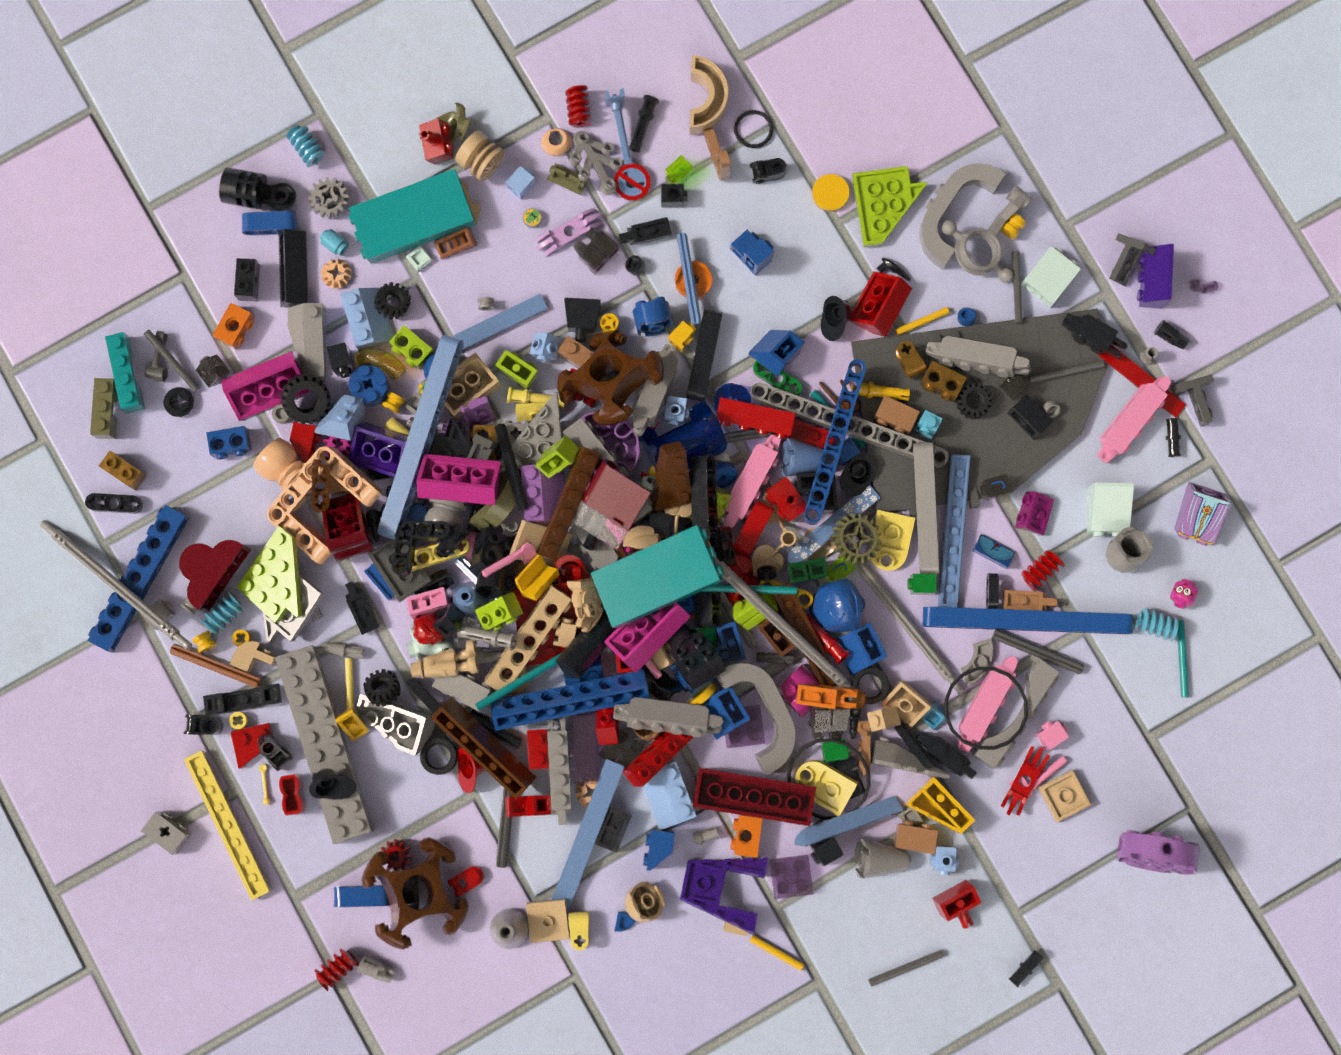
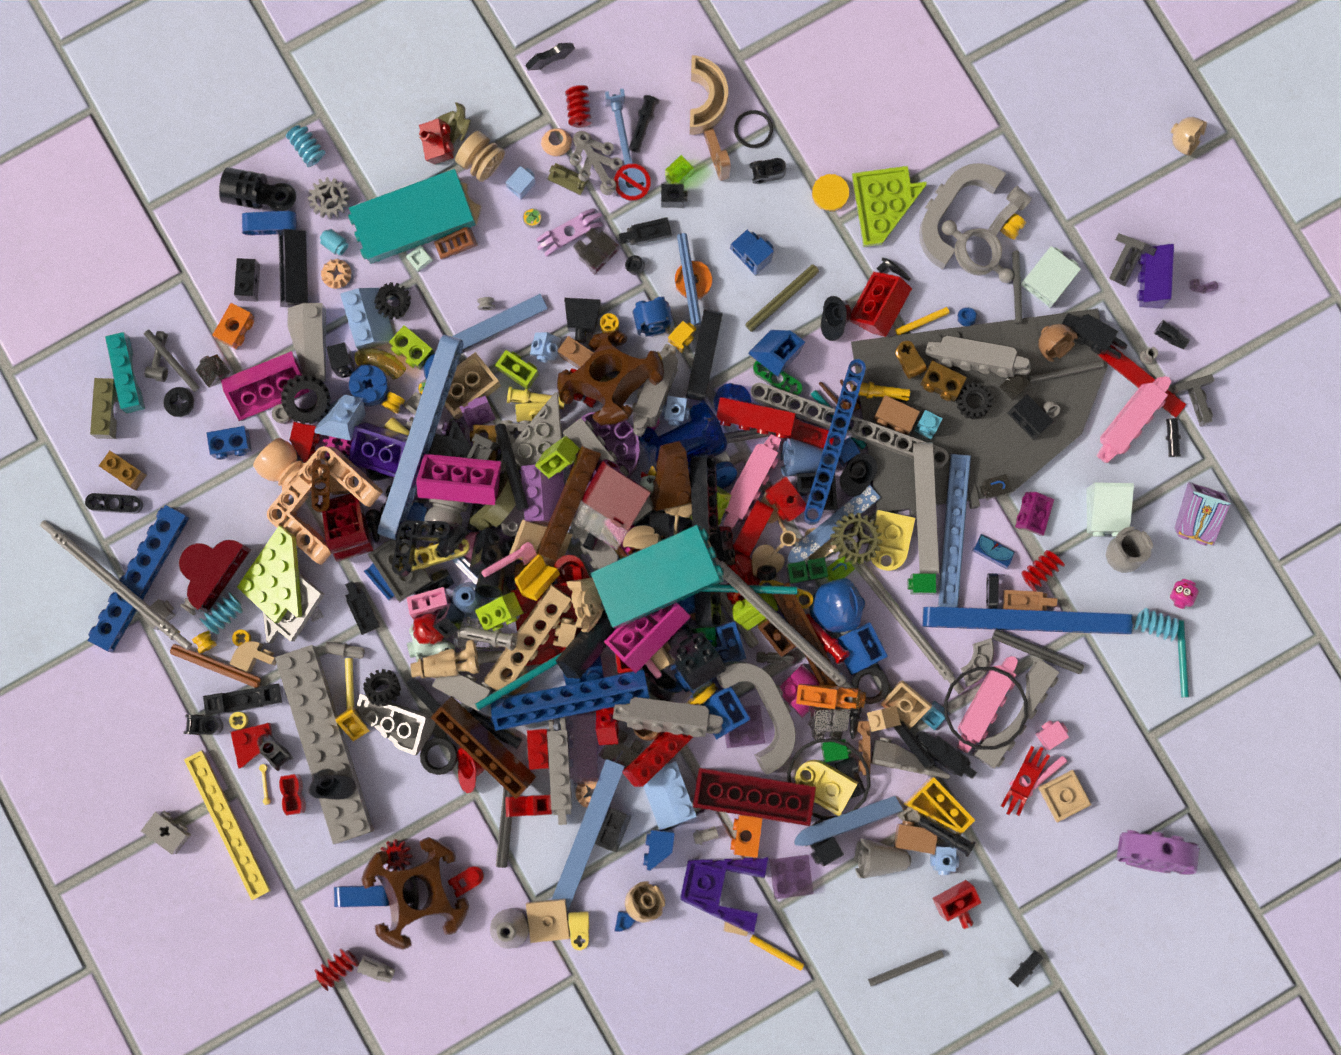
none -> black tile [525,43,575,71]
none -> olive axle [745,264,819,332]
none -> black pin [917,814,976,857]
none -> medium nougat cylinder [1038,324,1077,362]
none -> tan cylinder [1171,117,1207,156]

